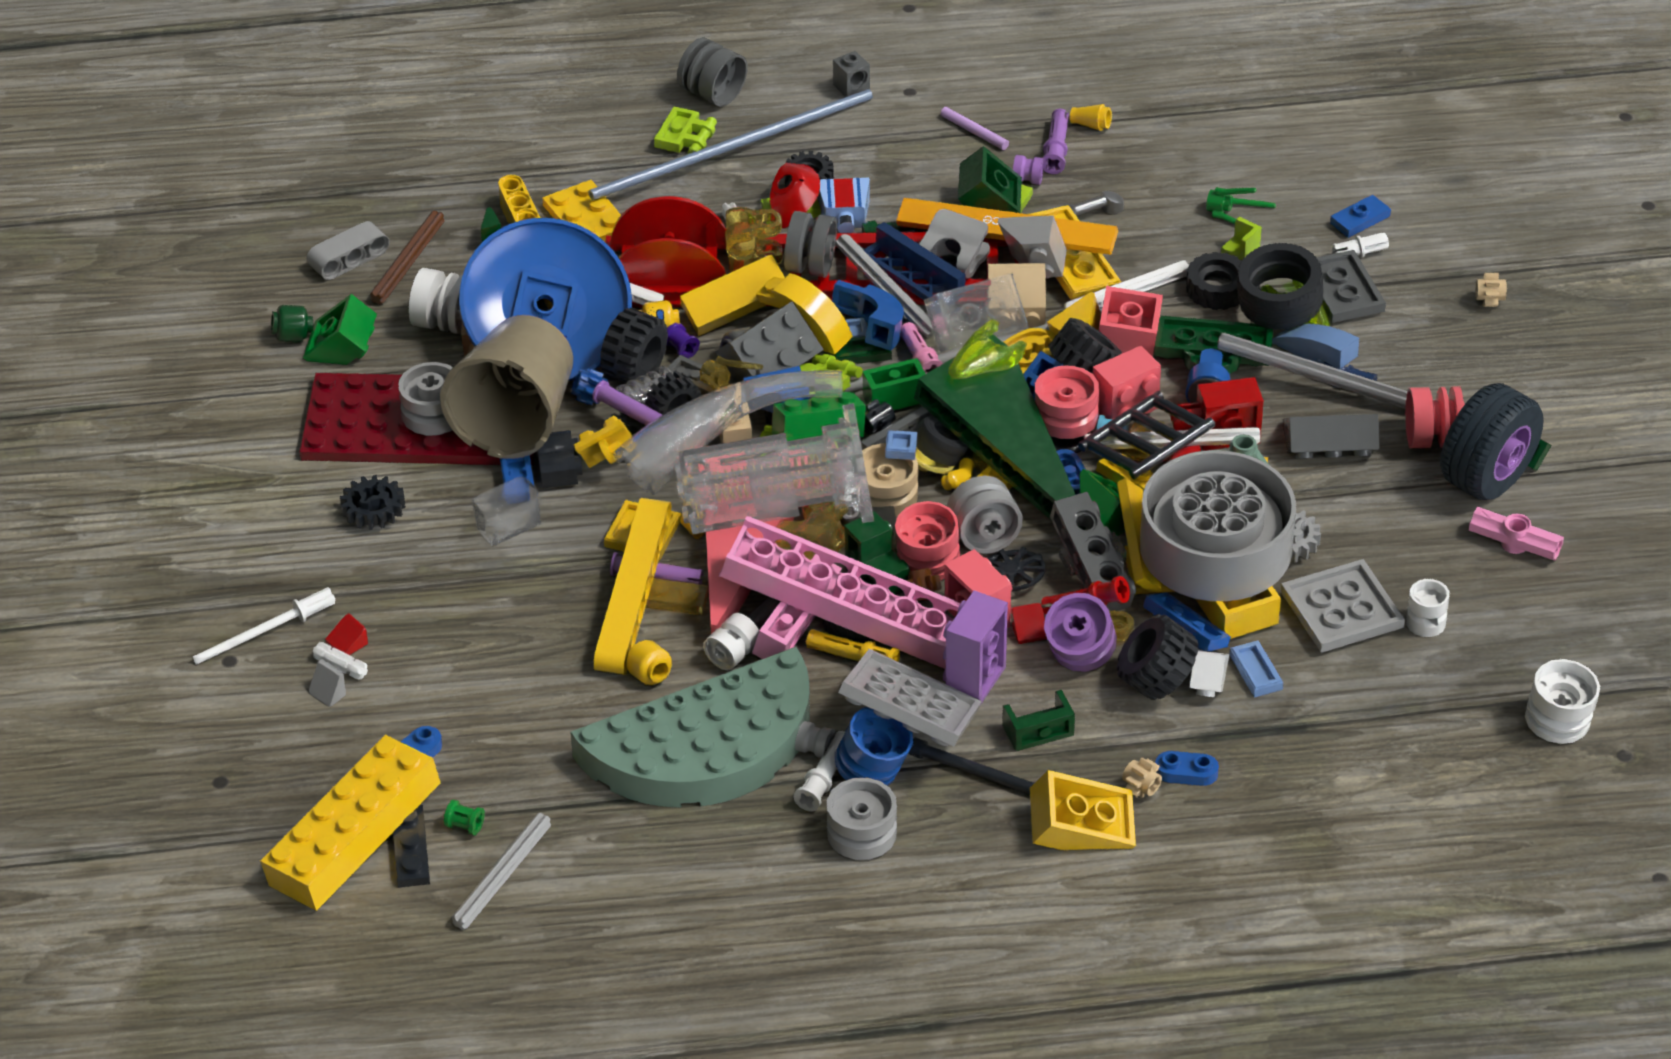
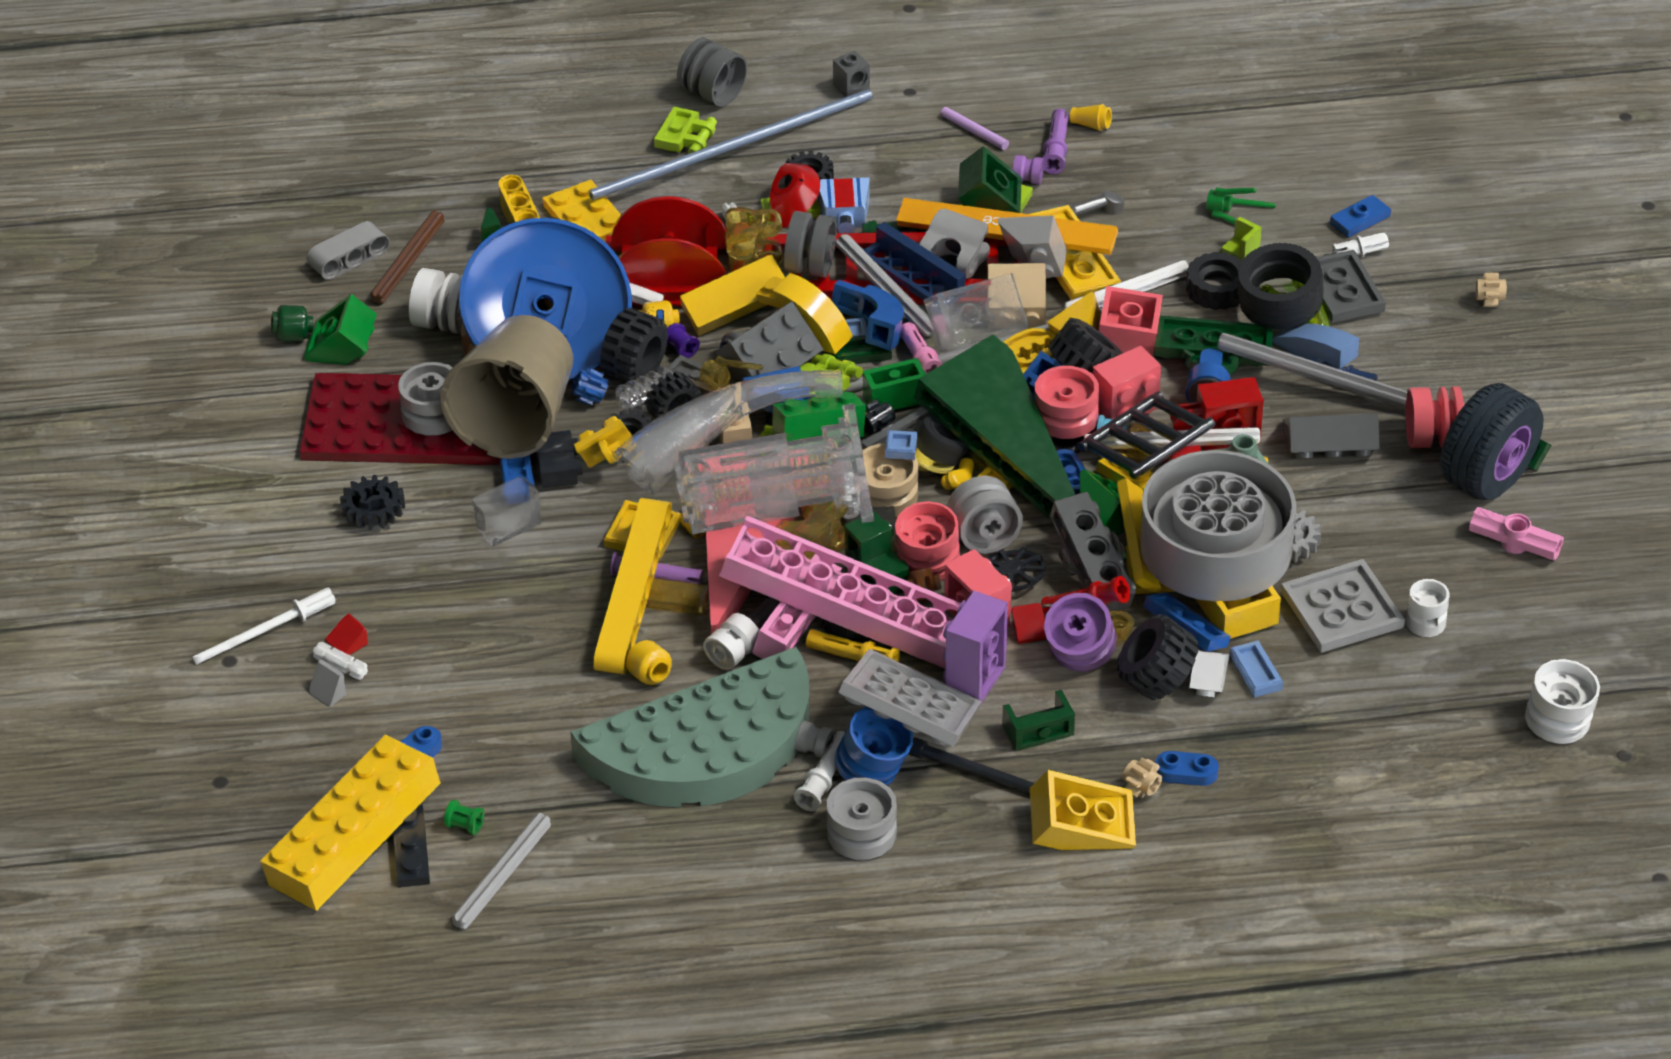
medium lavender pin [592,380,674,436] -> none
clear neon green animal [948,319,1027,379] -> none

